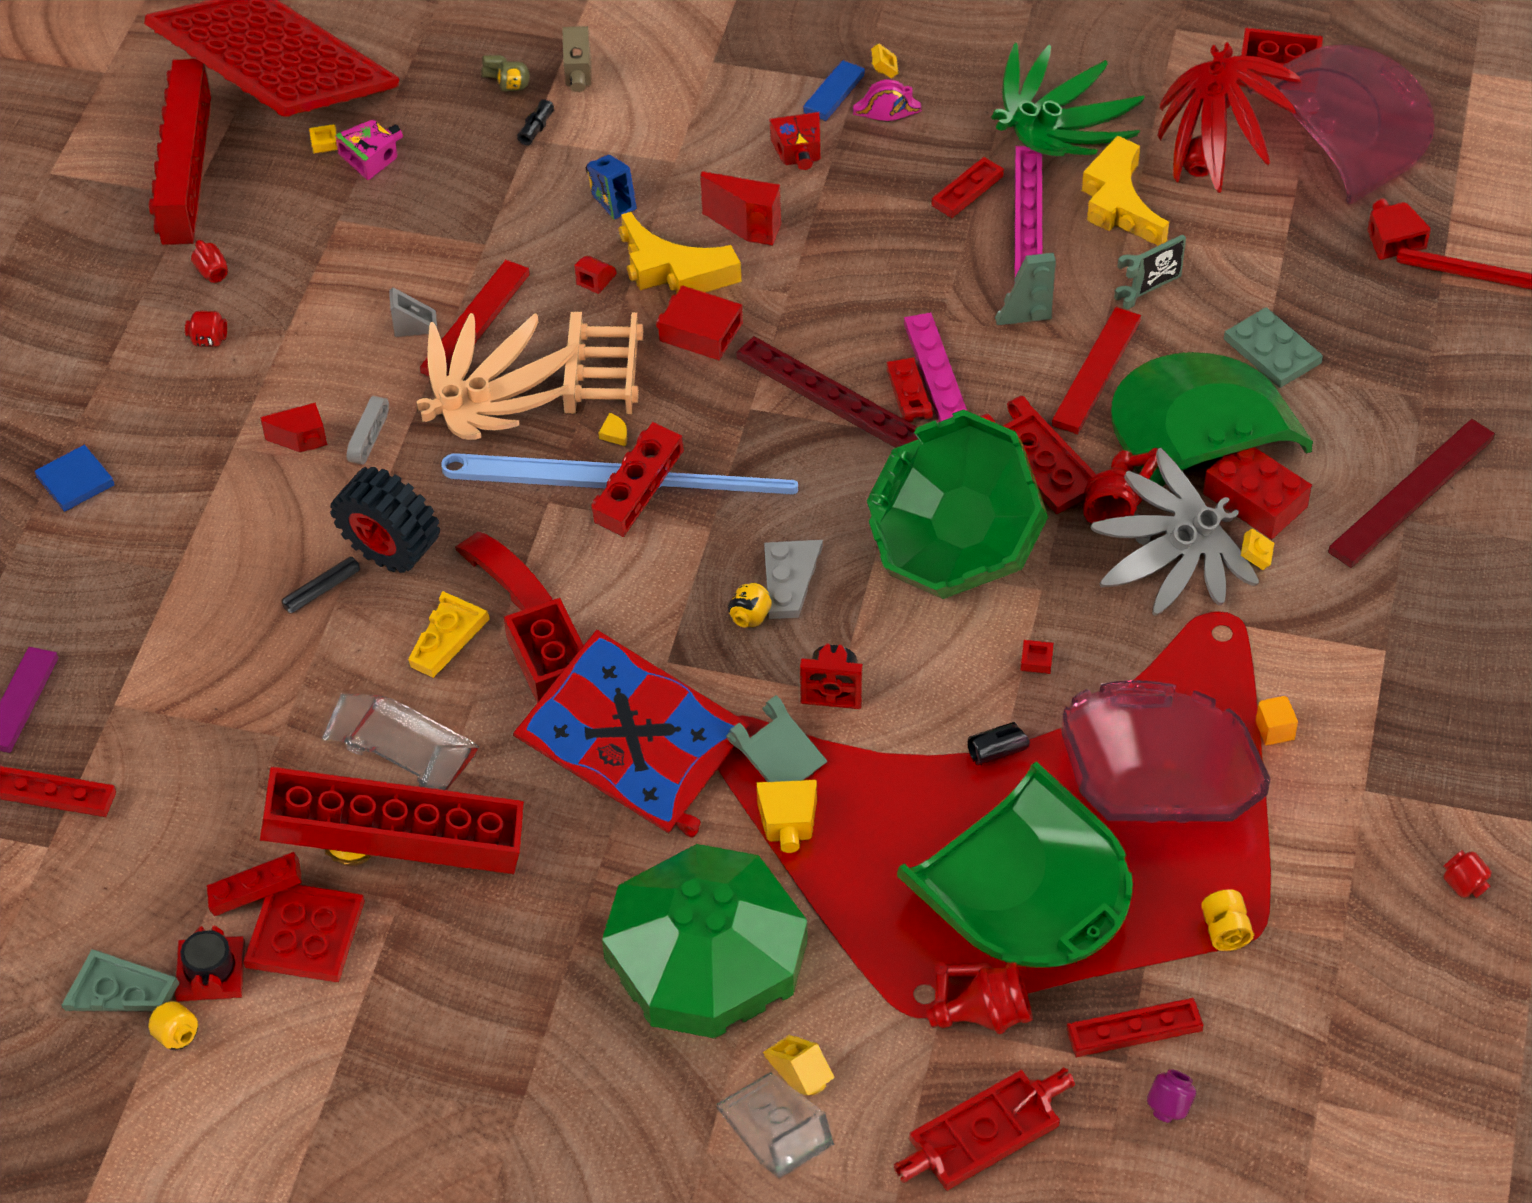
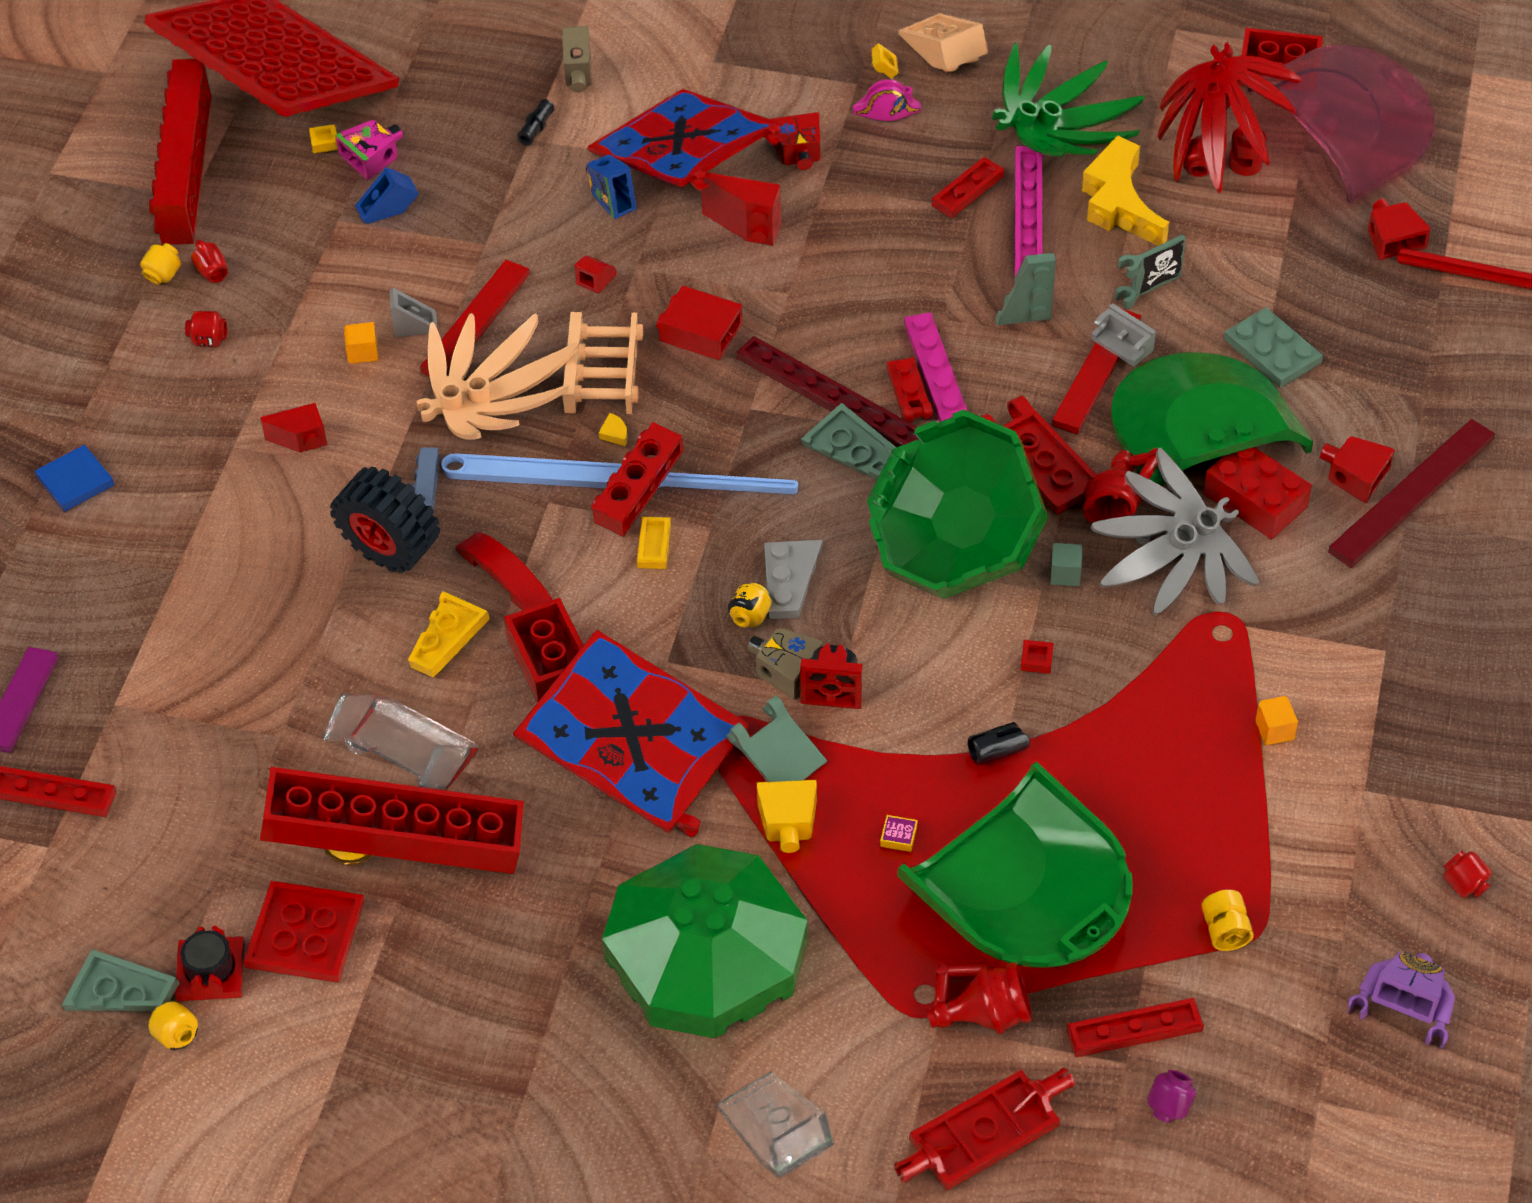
red plate [207,852,302,916] -> none
black axle [281,556,360,614] -> none
light grey beam [347,396,389,465] -> none
olive piece [481,55,530,92] -> none
yellow arch [619,212,741,293] -> none
yellow slope [763,1035,835,1095] -> none
blue tile [803,60,865,121] -> none
clear pink windscreen [1061,680,1270,823] -> none
yellow plate [1240,528,1274,570] -> none
none -> yellow head [140,243,181,285]
none -> light orange piece [344,322,379,364]
none -> blue slope [355,167,419,224]
none -> sand blue piece [413,448,440,516]
none -> flag [587,89,783,191]
none -> yellow tile [637,517,671,569]
none -> dark tan torso [747,628,823,699]
none -> sand green wing [801,403,896,480]
none -> tile [880,815,918,852]
none -> light nougat slope [898,13,988,72]
none -> sand green piece [1050,543,1082,586]
none -> light grey hinge [1091,303,1156,367]
none -> red wheel [1228,127,1267,176]
none -> red torso [1319,436,1395,504]
none -> medium lavender torso [1348,952,1455,1050]

